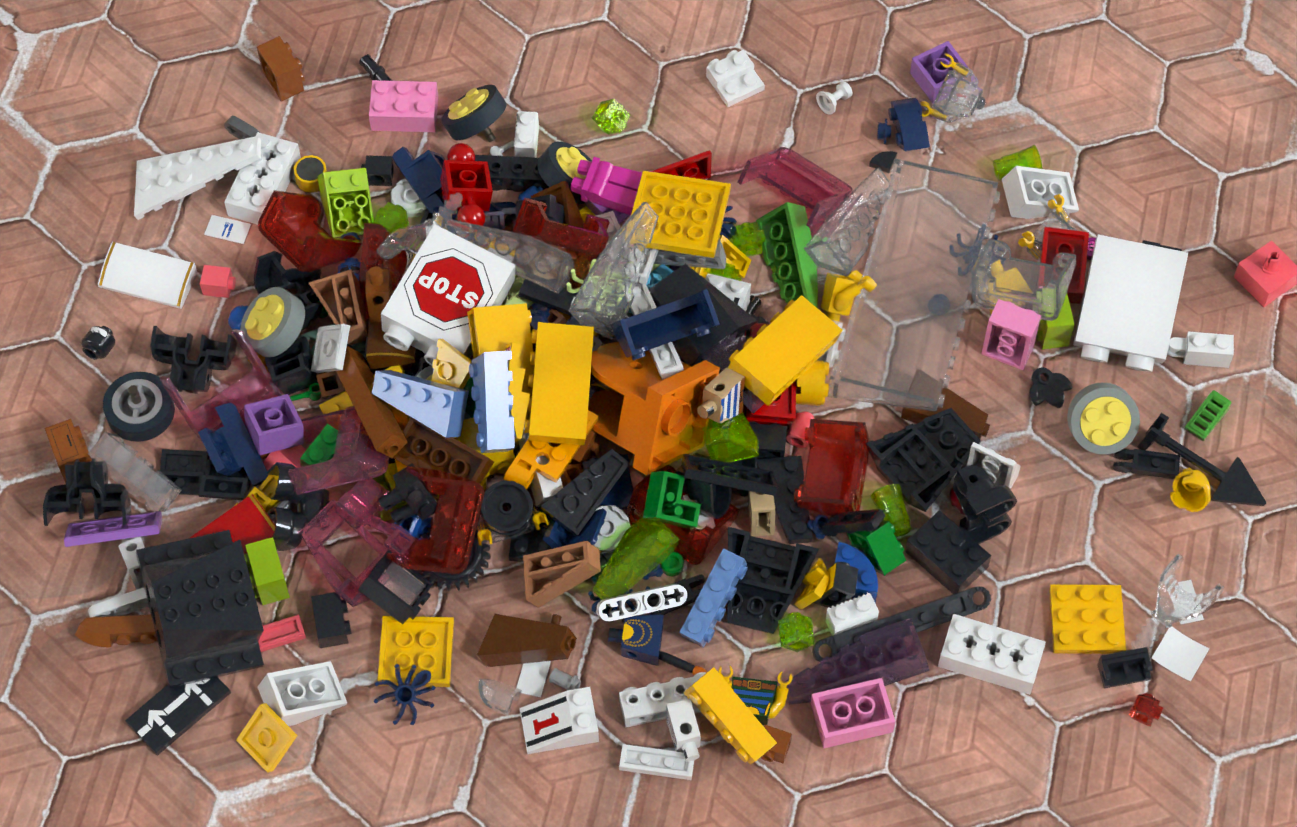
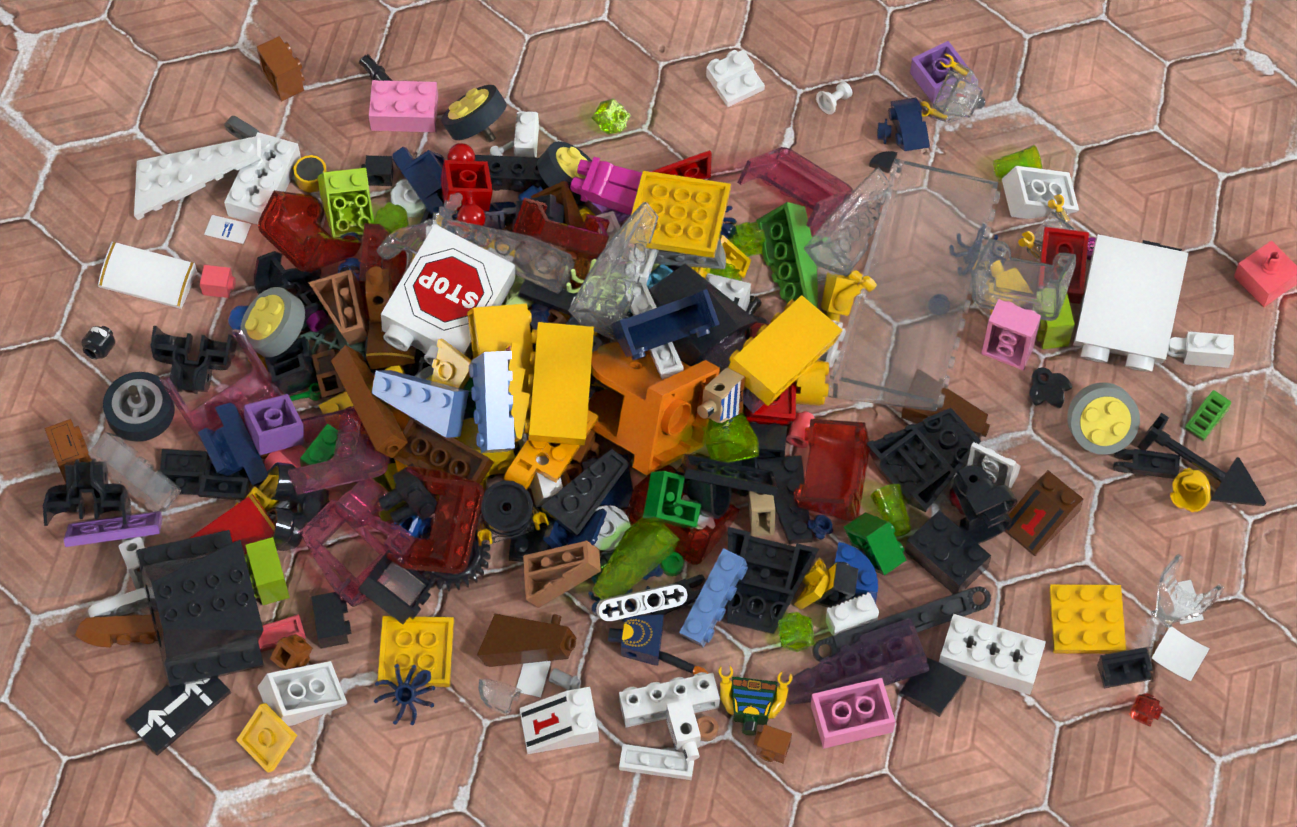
white tile [311,324,350,373] -> none
yellow wedge [683,667,777,764] -> none
black hinge [821,509,885,537] -> none
none -> dark orange brick [270,634,313,670]
none -> magenta tile [306,310,329,332]
none -> black slope [899,657,967,717]
none -> reddish brown slope [1005,470,1084,556]

